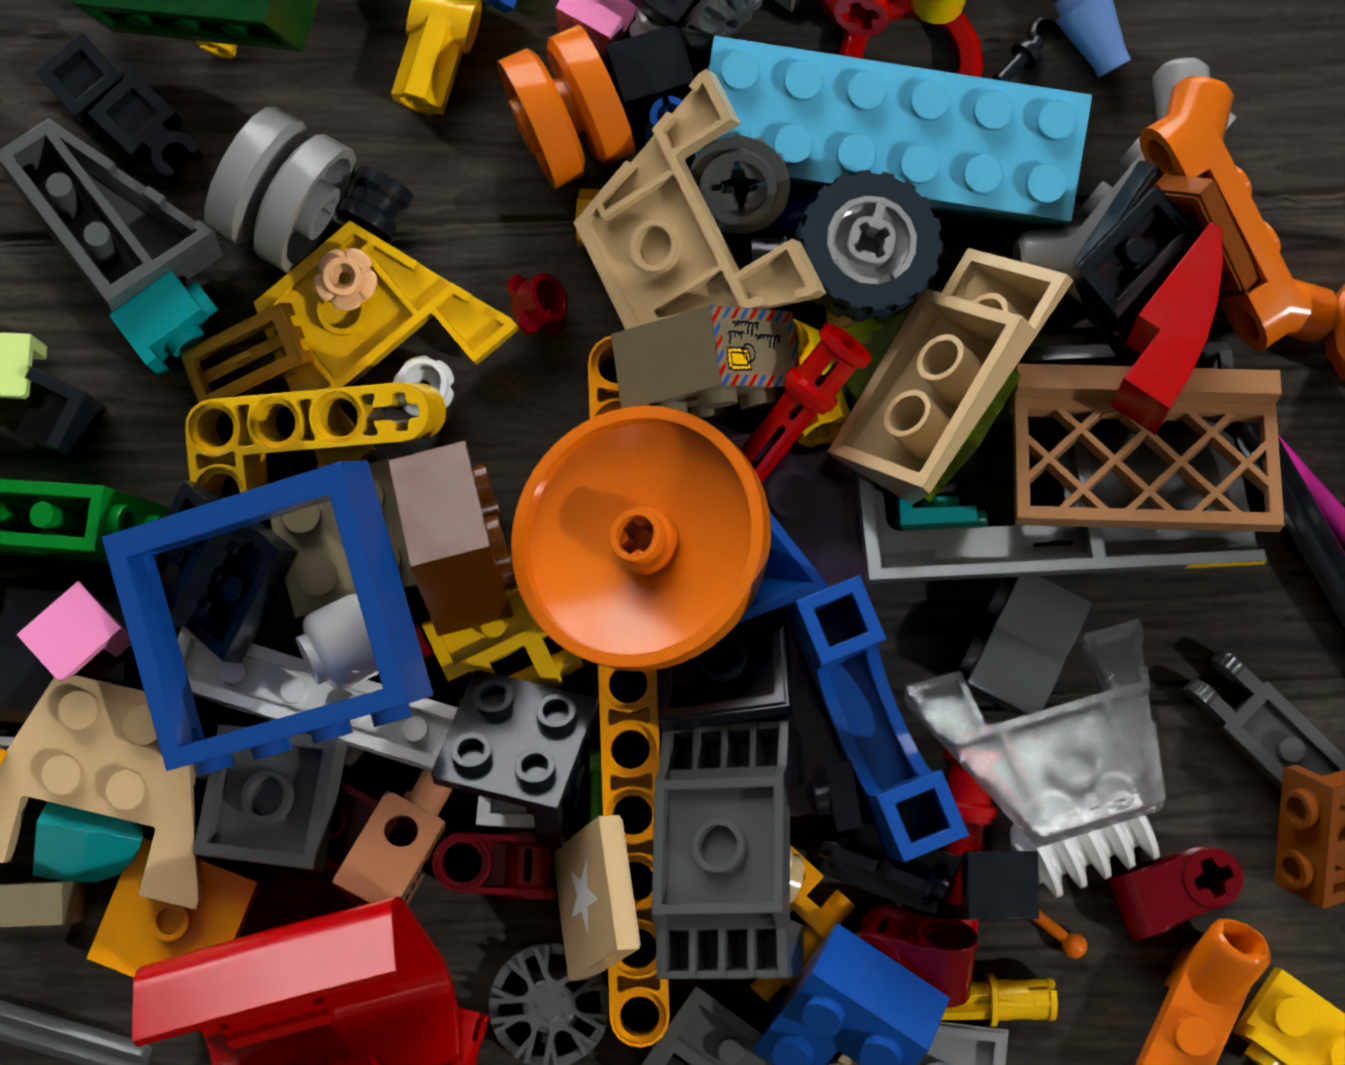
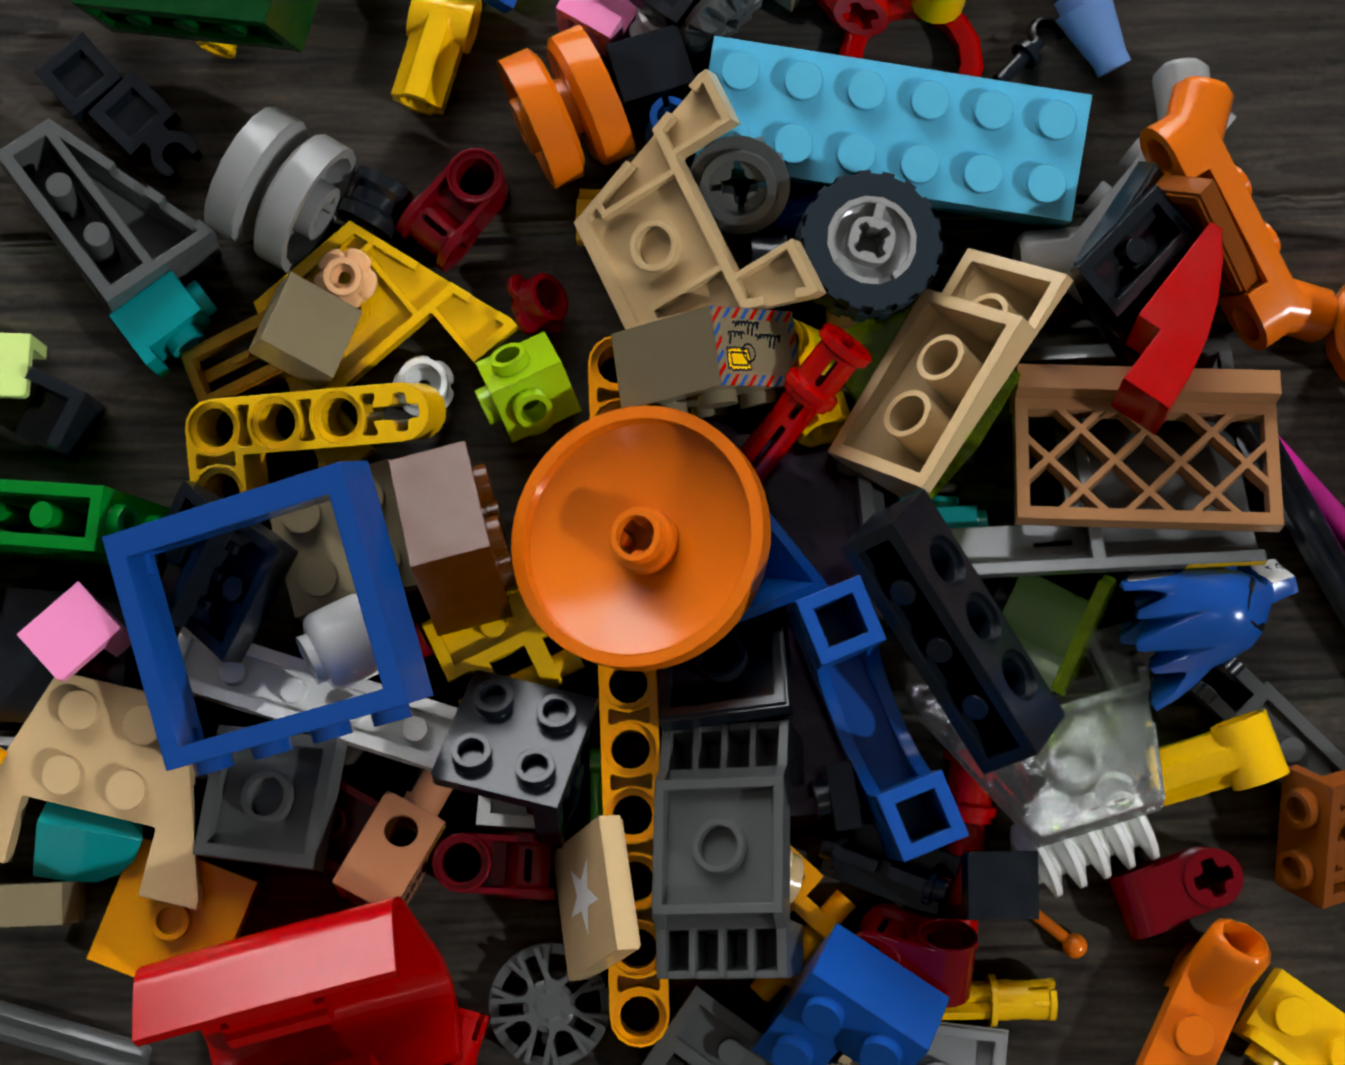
none -> dark tan piece [247,272,362,389]
none -> dark red piece [395,147,509,272]
none -> lime brick [474,331,582,443]
none -> black brick [840,489,1066,775]
none -> clear neon green piece [1051,574,1117,696]
none -> blue piece [1119,559,1299,712]
none -> yellow piece [1145,709,1290,806]

